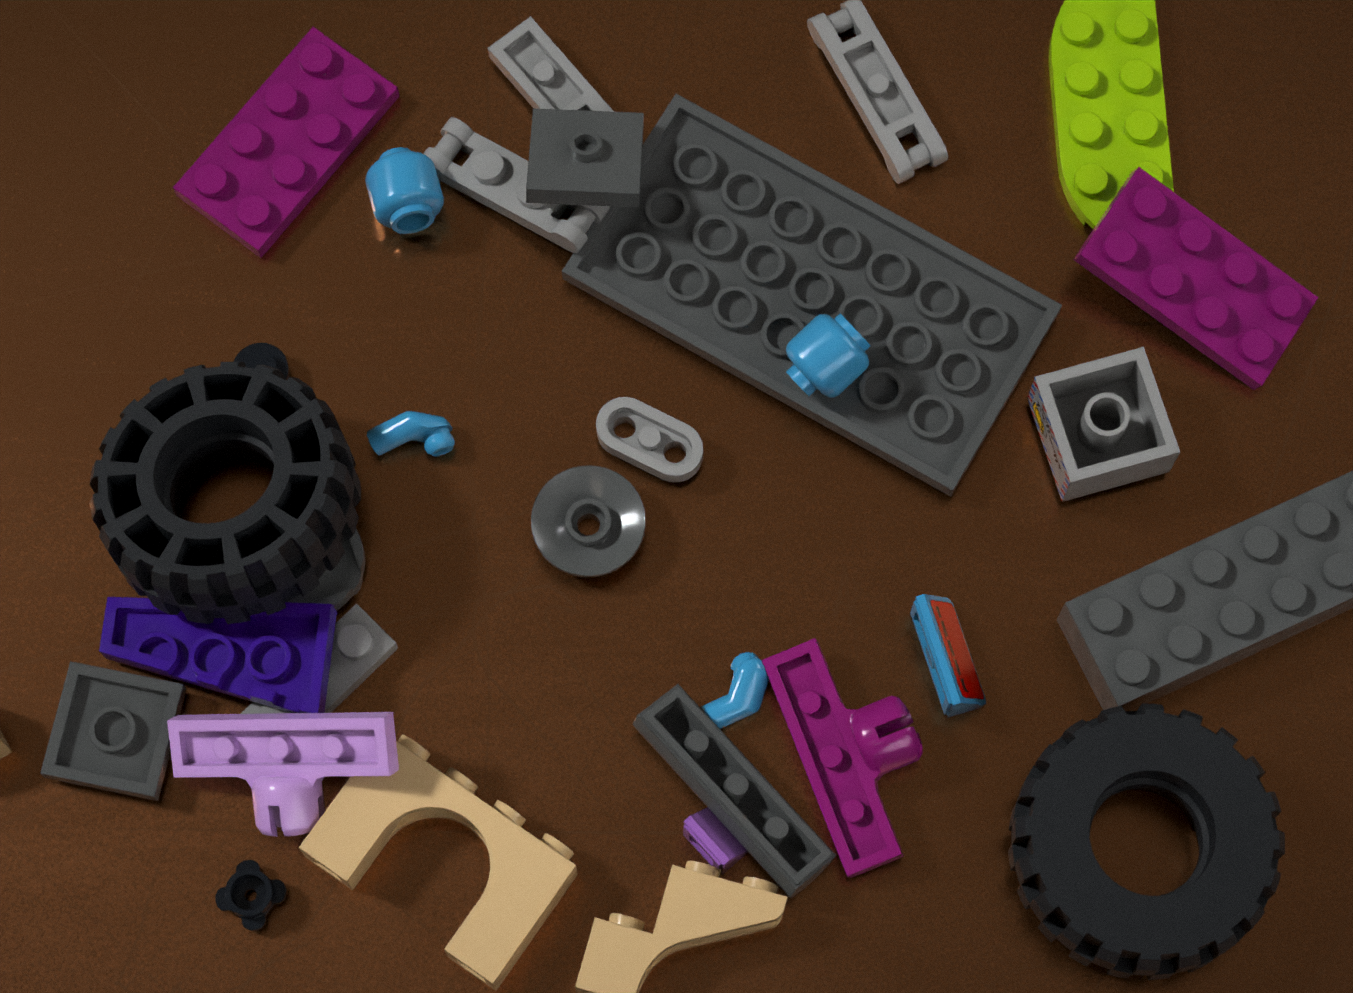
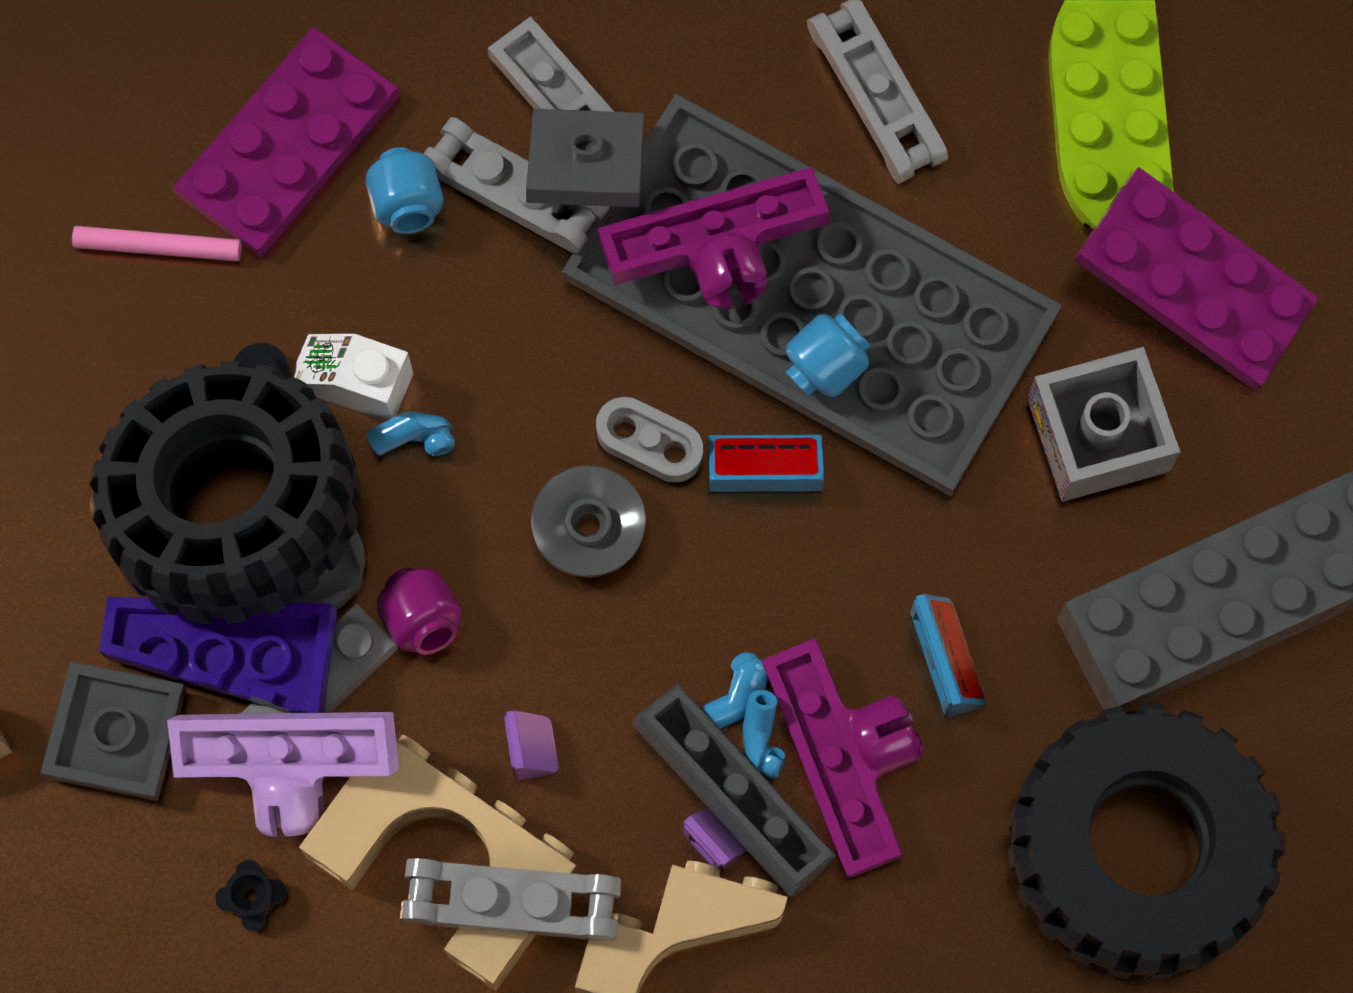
none -> bright pink bar [72,226,242,262]
none -> white slope [290,334,413,421]
none -> magenta head [376,568,462,655]
none -> light grey plate [400,858,622,941]
none -> medium lavender slope [504,710,559,780]
none -> magenta plate [597,167,830,310]
none -> slope [709,435,824,492]
none -> dark azure arm [743,690,786,779]

